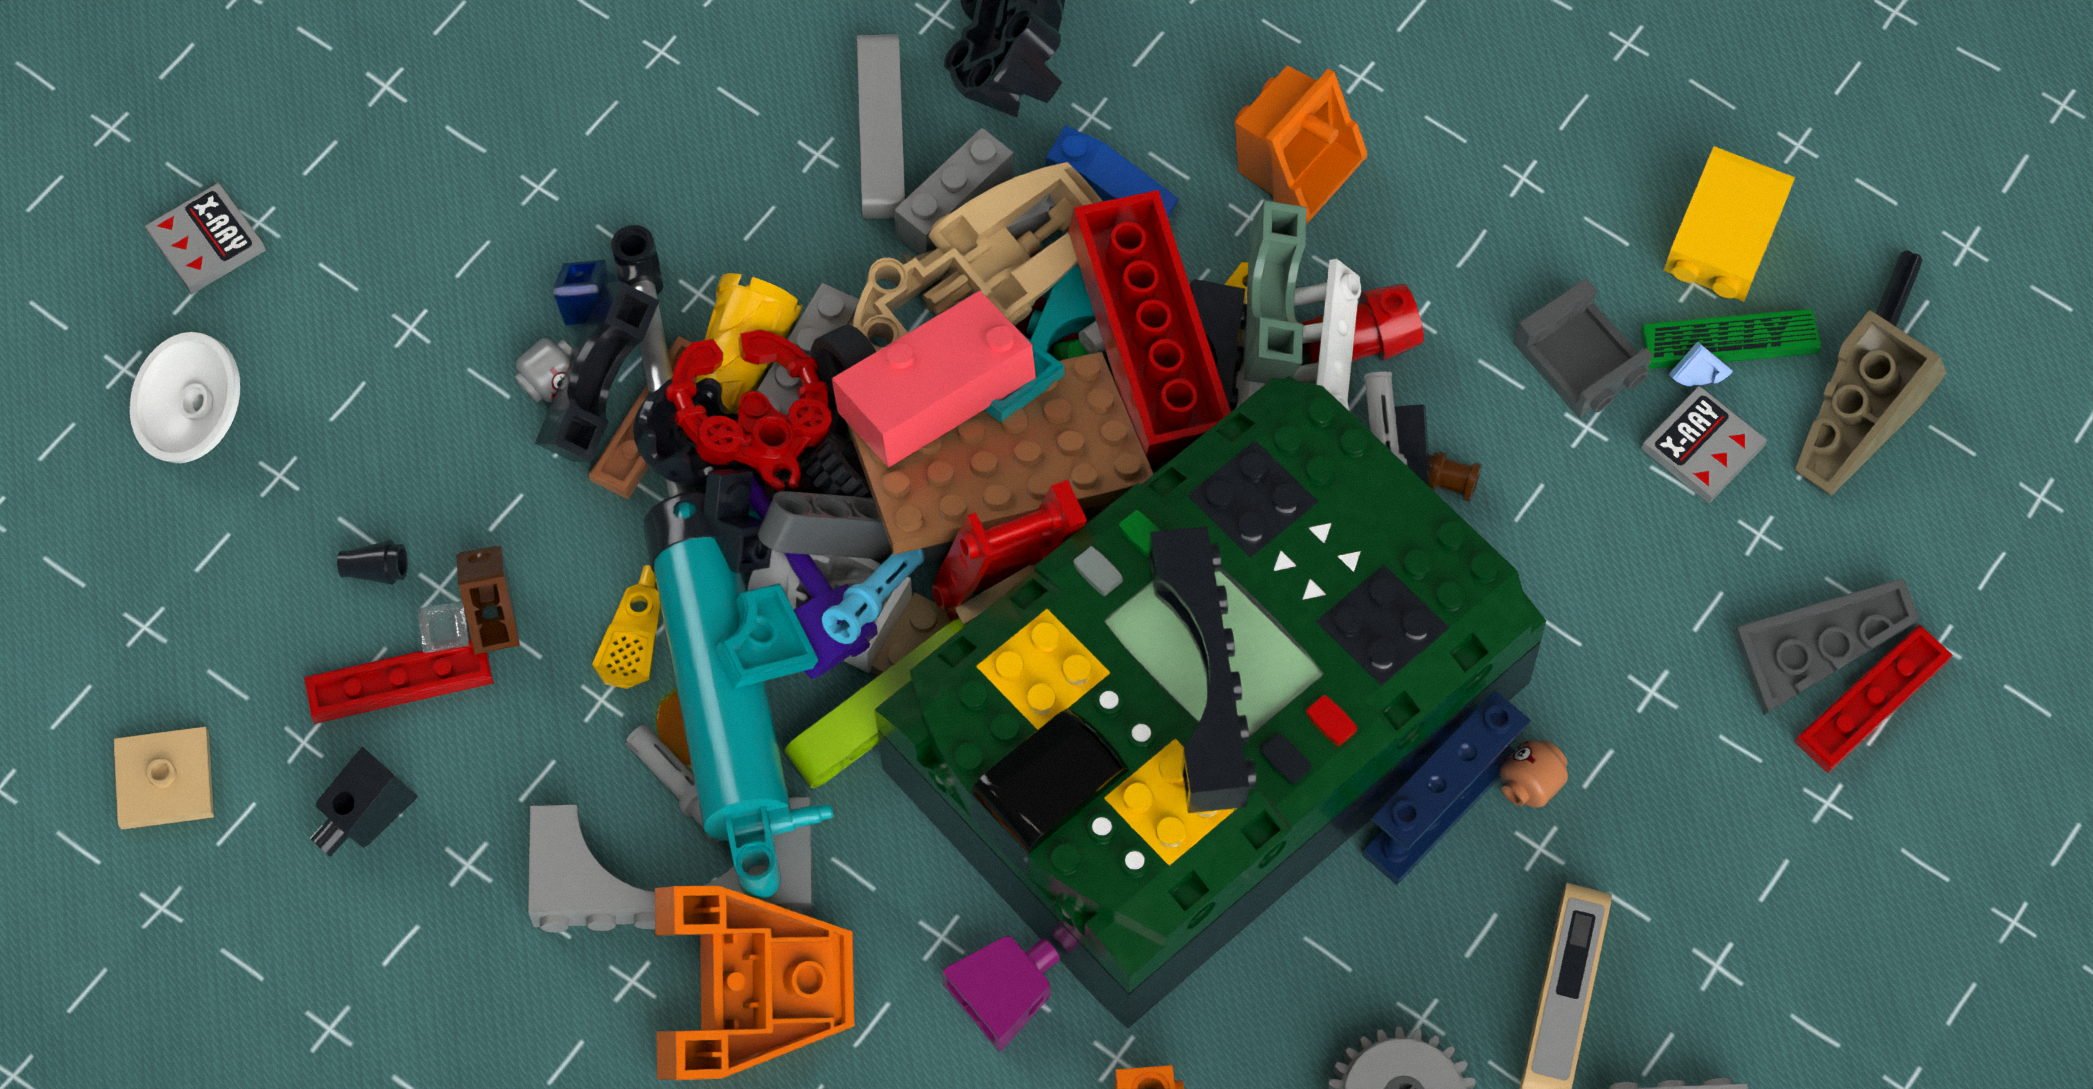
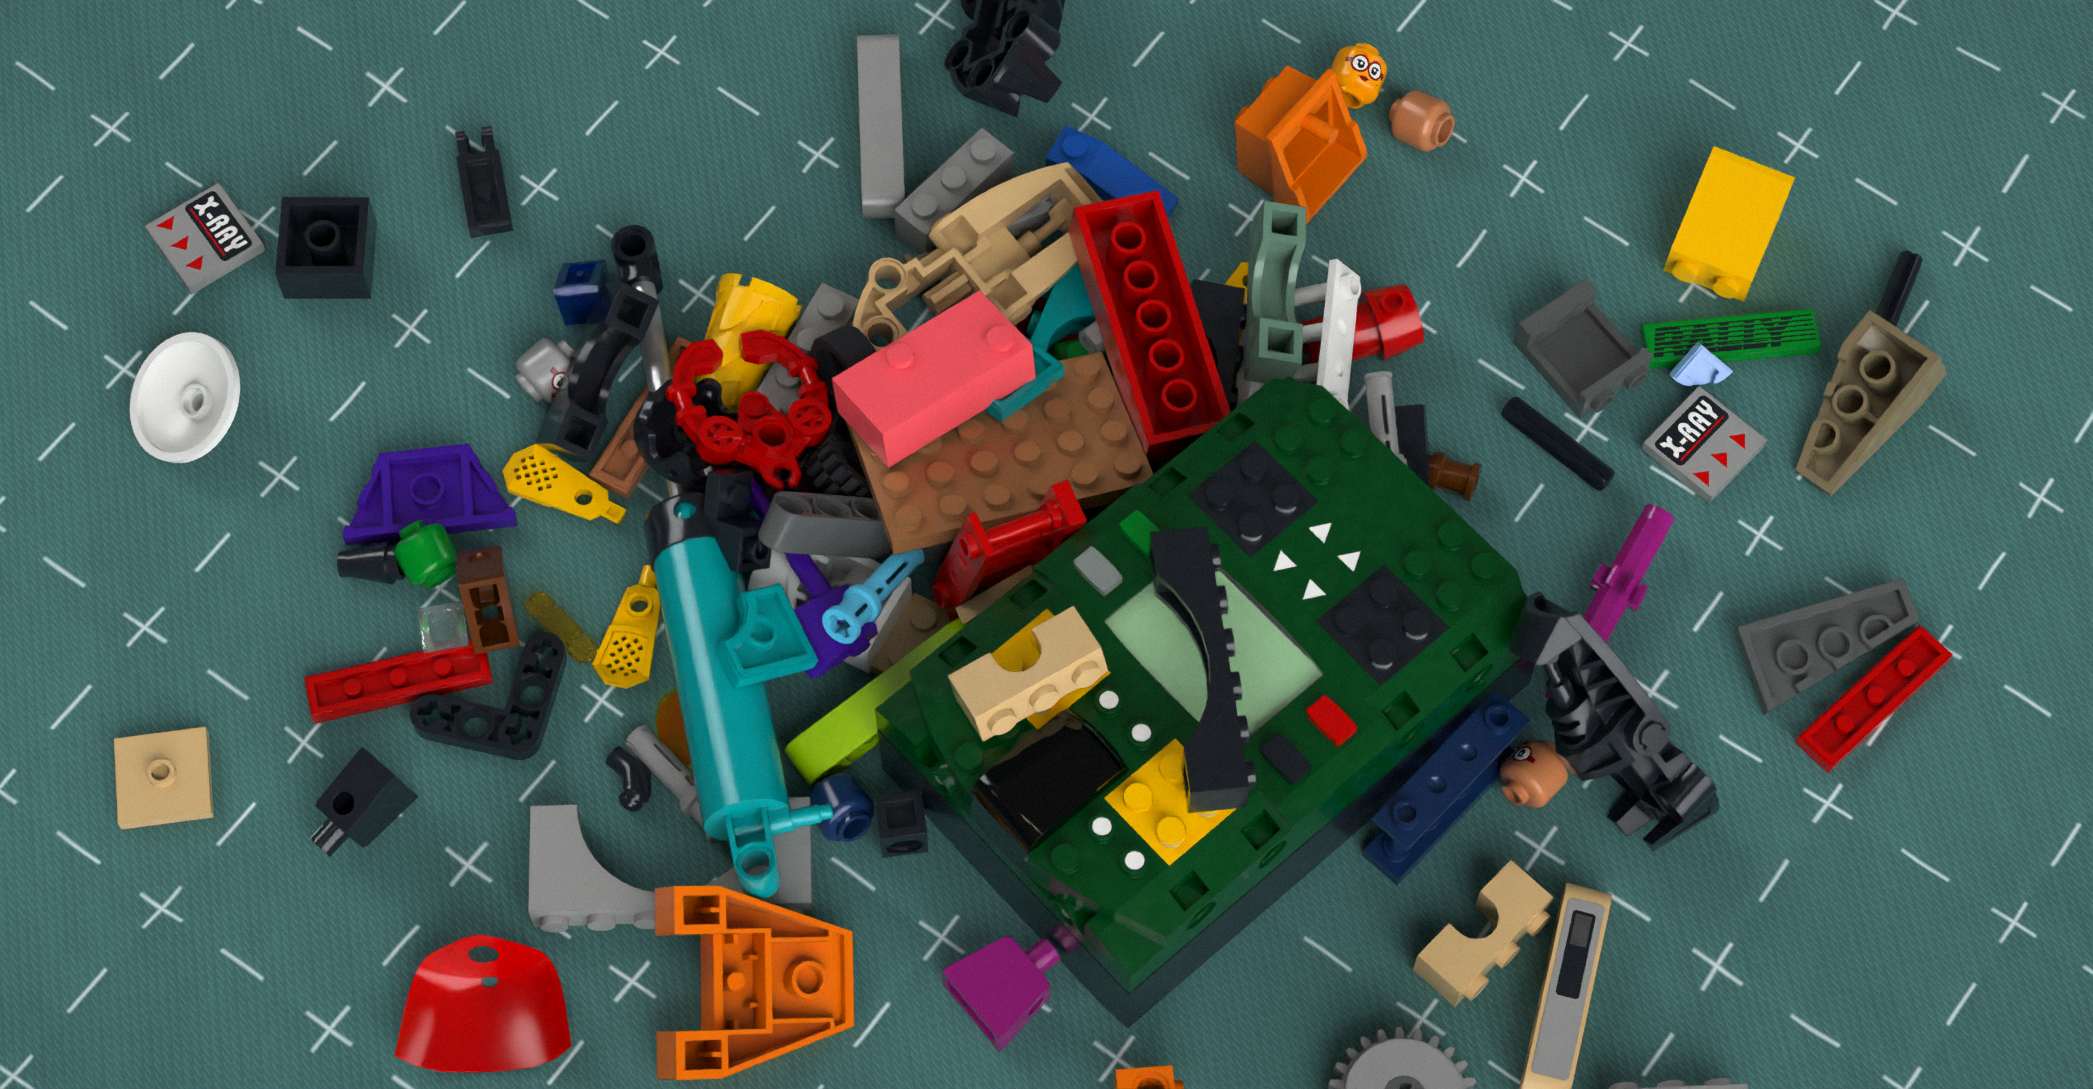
none -> black brick [275,197,377,299]
none -> dark purple wing [343,444,518,545]
none -> green head [393,520,460,590]
none -> red piece [394,934,572,1073]
none -> black beam [410,632,567,760]
none -> black hinge [455,126,513,238]
none -> yellow piece [502,444,627,524]
none -> clear yellow axle [524,591,598,664]
none -> black arm [605,746,652,812]
none -> dark blue head [808,773,874,842]
none -> black brick [875,789,928,858]
none -> tan arch [948,606,1108,741]
none -> light orange head [1330,43,1388,109]
none -> nougat head [1389,90,1455,152]
none -> tan arch [1413,860,1553,1007]
none -> black axle [1501,396,1615,491]
none -> black piece [1507,591,1720,852]
none -> magenta piece [1545,504,1674,699]

